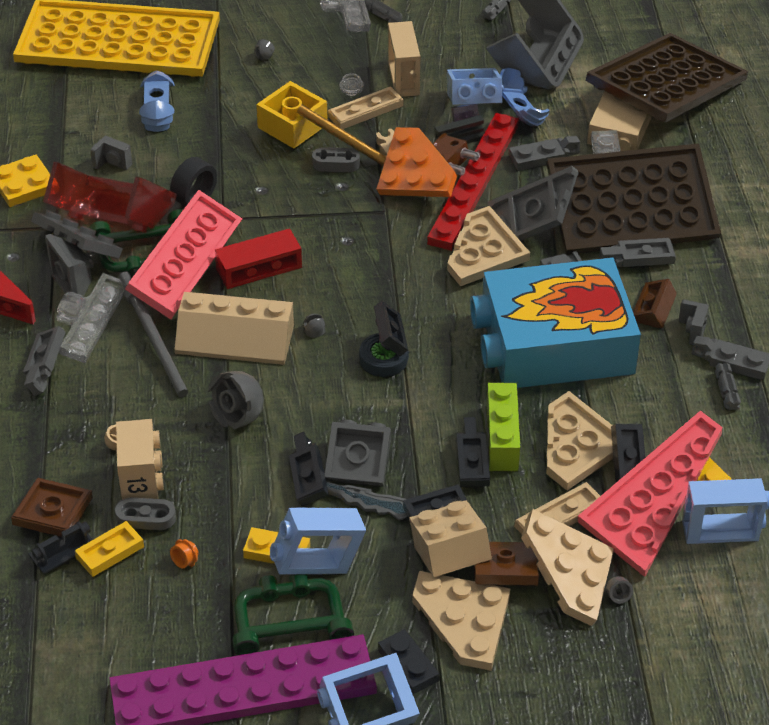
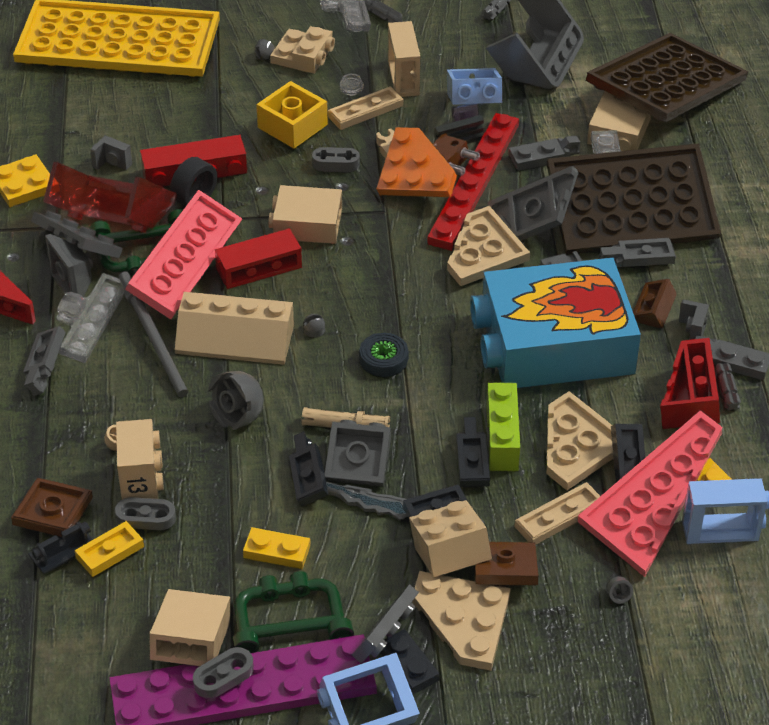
medium blue piece [139,71,175,132] -> none
orange plate [170,539,198,568] -> none
light blue window [270,508,366,574] -> none
pearl gold bar [296,104,387,166] -> none
black plate [374,300,408,357] -> none
medium blue piece [500,68,550,126] -> none
tan plate [521,509,614,626] -> none
none -> red brick [140,135,247,189]
none -> tan brick [150,589,230,666]
none -> dark grey plate [193,647,254,698]
none -> tan brick [269,185,342,244]
none -> tan plate [270,26,335,74]
none -> tan pin [302,407,390,428]
none -> dark grey plate [352,584,419,663]
none -> red wedge [660,338,720,429]

